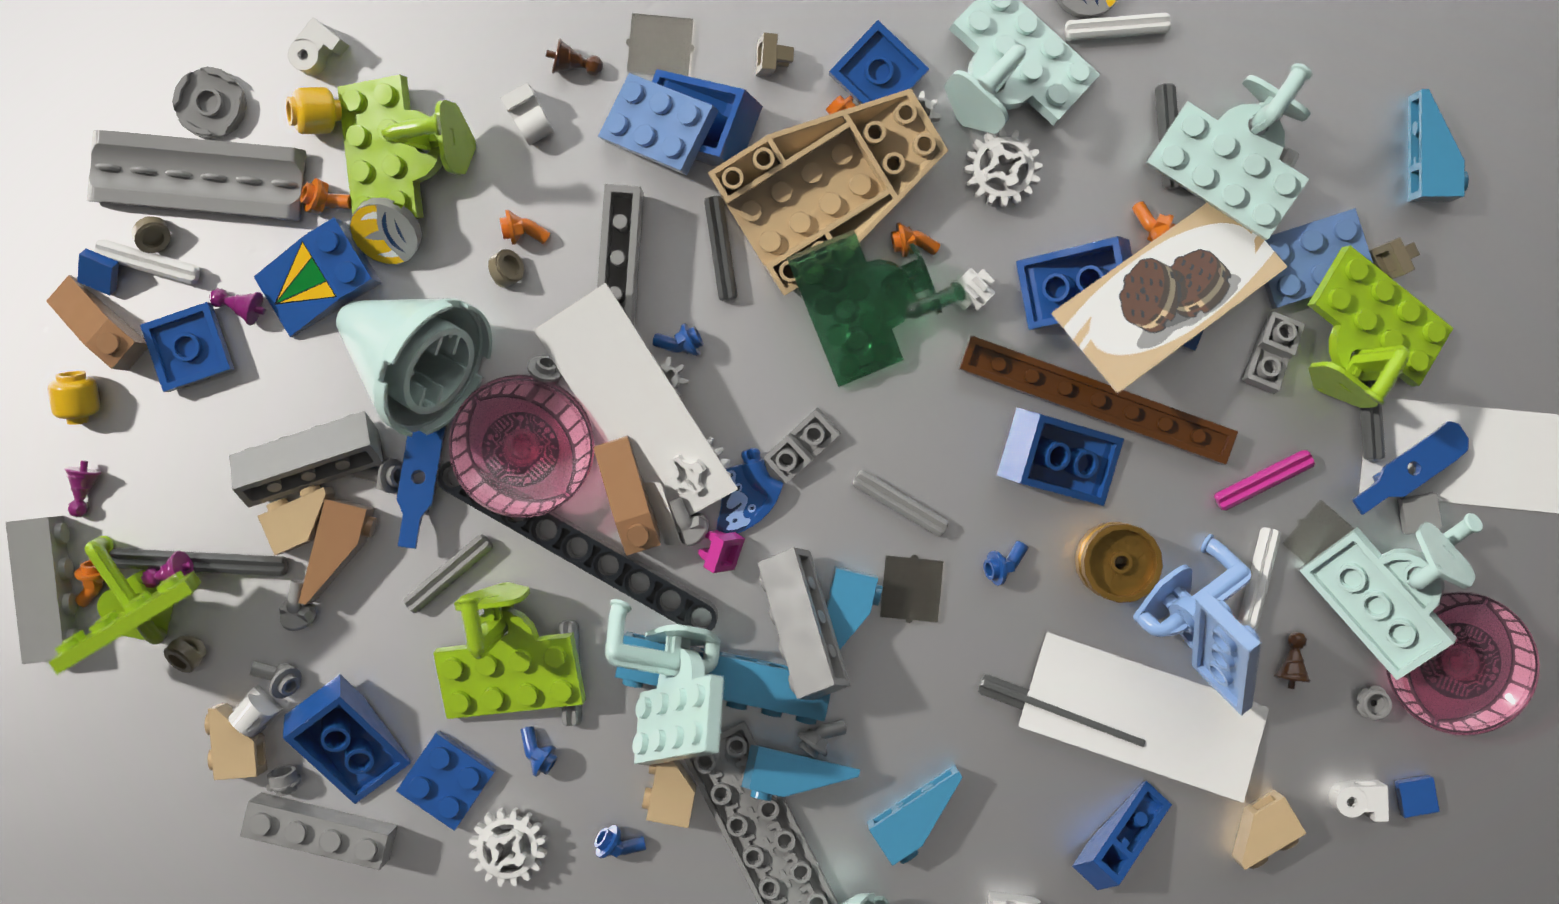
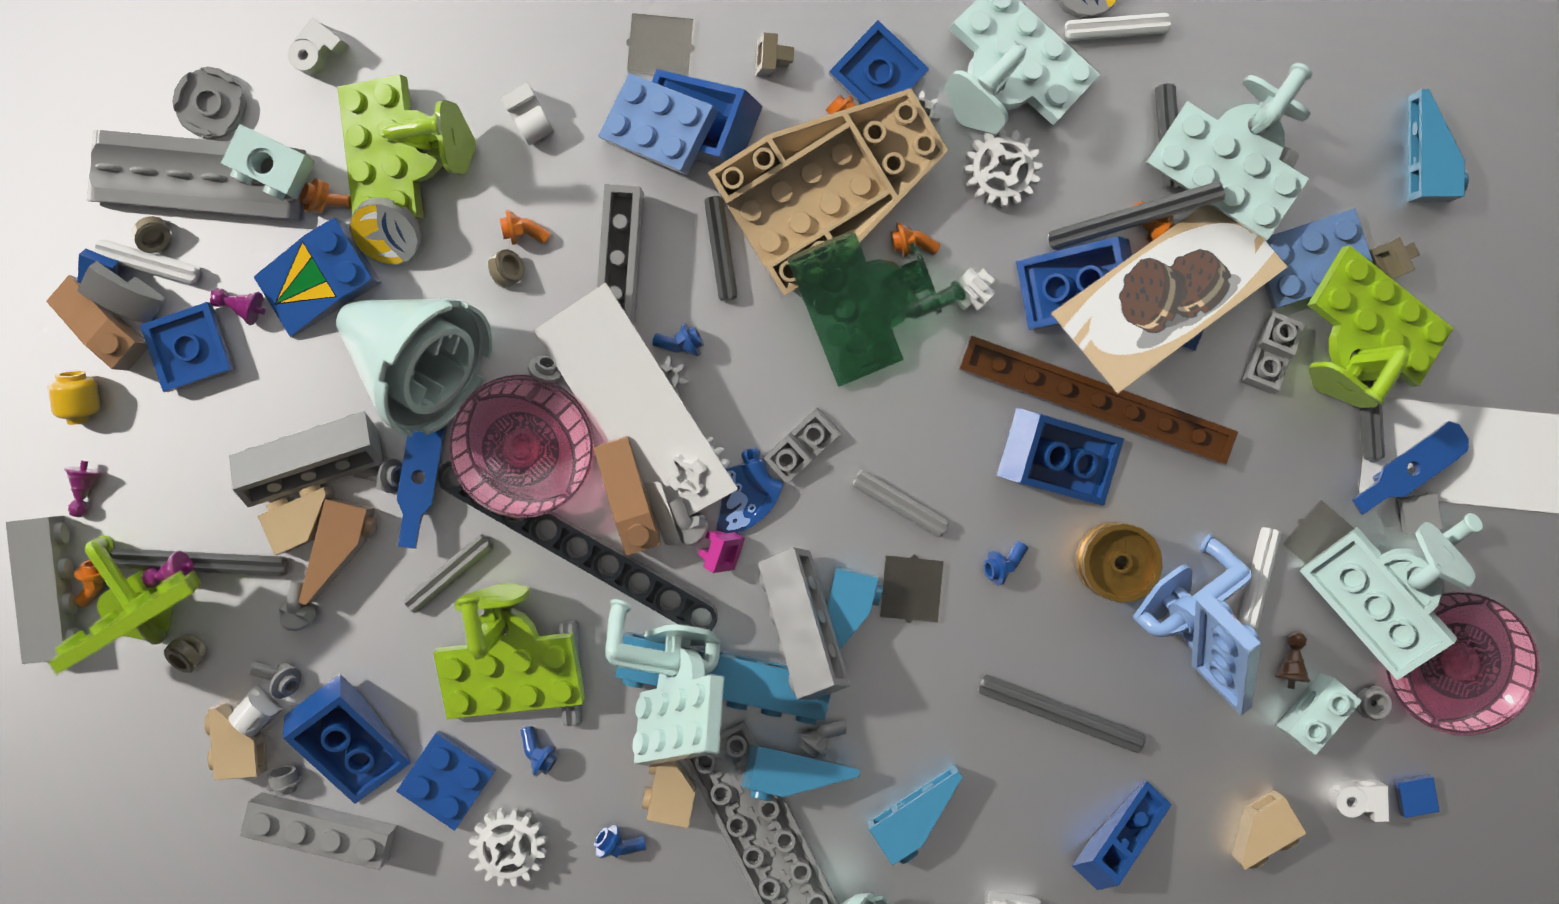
yellow head [286,87,342,134] -> none
reddish brown piece [545,38,603,75] -> none
white sticker [1018,632,1269,803] -> none
dark pink axle [1214,450,1315,511] -> none
none -> light grey slope [77,261,165,323]
none -> light aqua brick [221,124,315,201]
none -> dark grey axle [1048,181,1225,250]
none -> light aqua brick [1275,672,1362,756]

